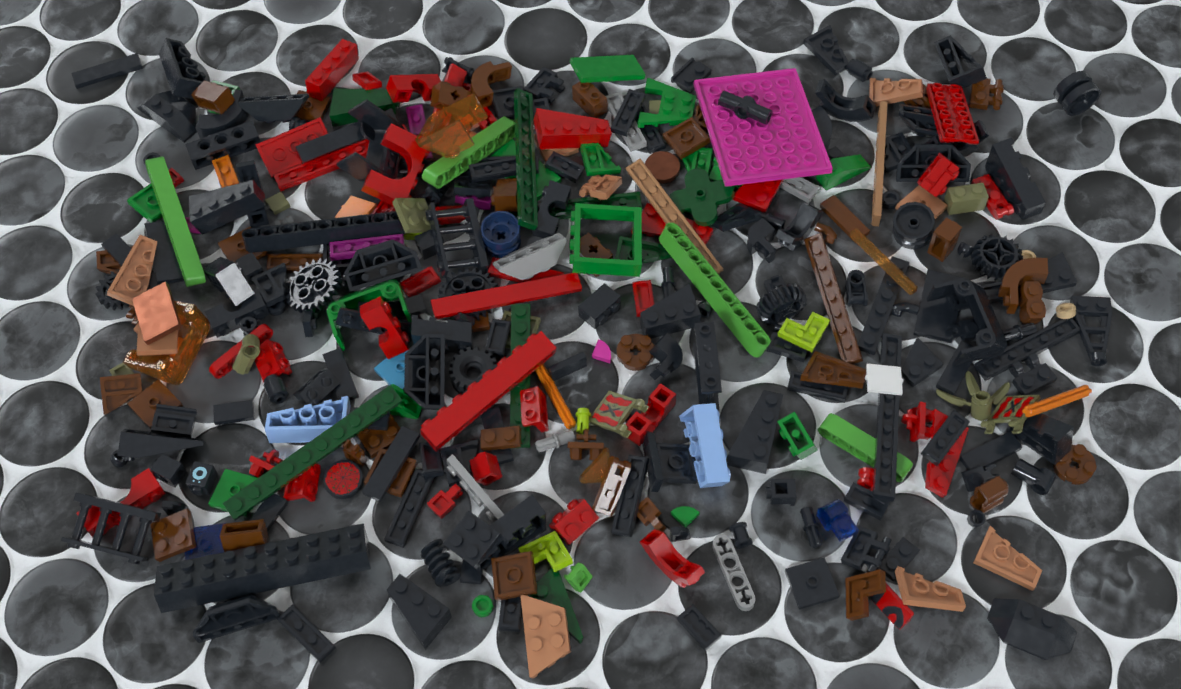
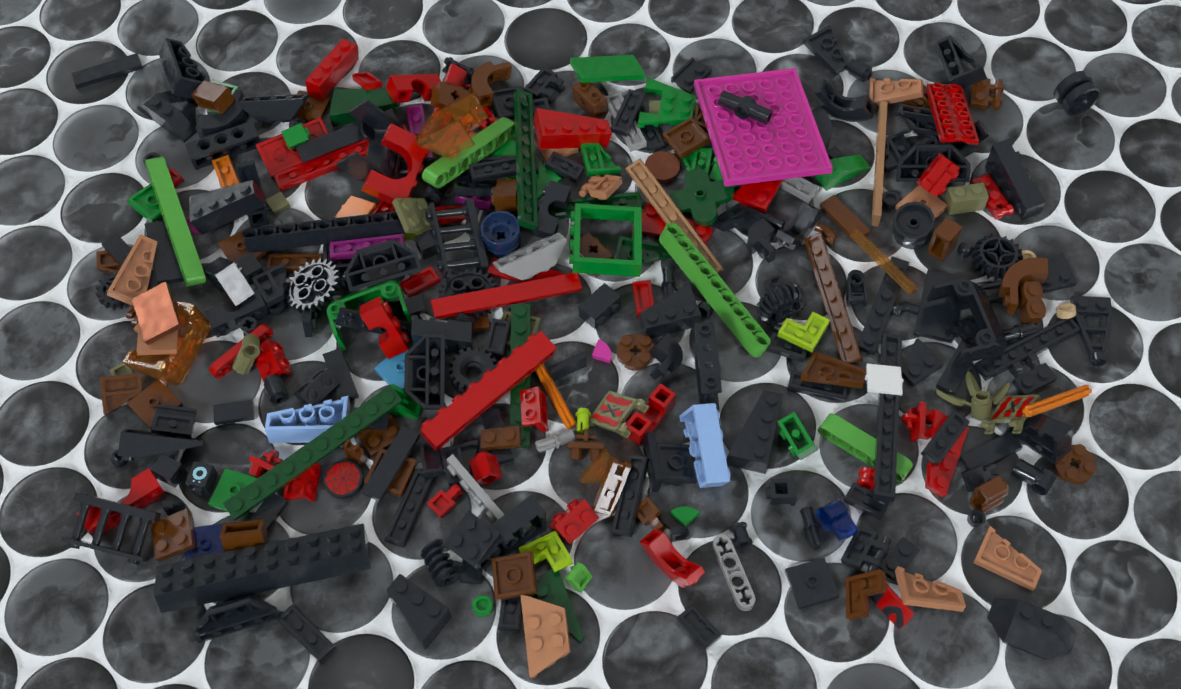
none -> green brick [281,123,311,151]

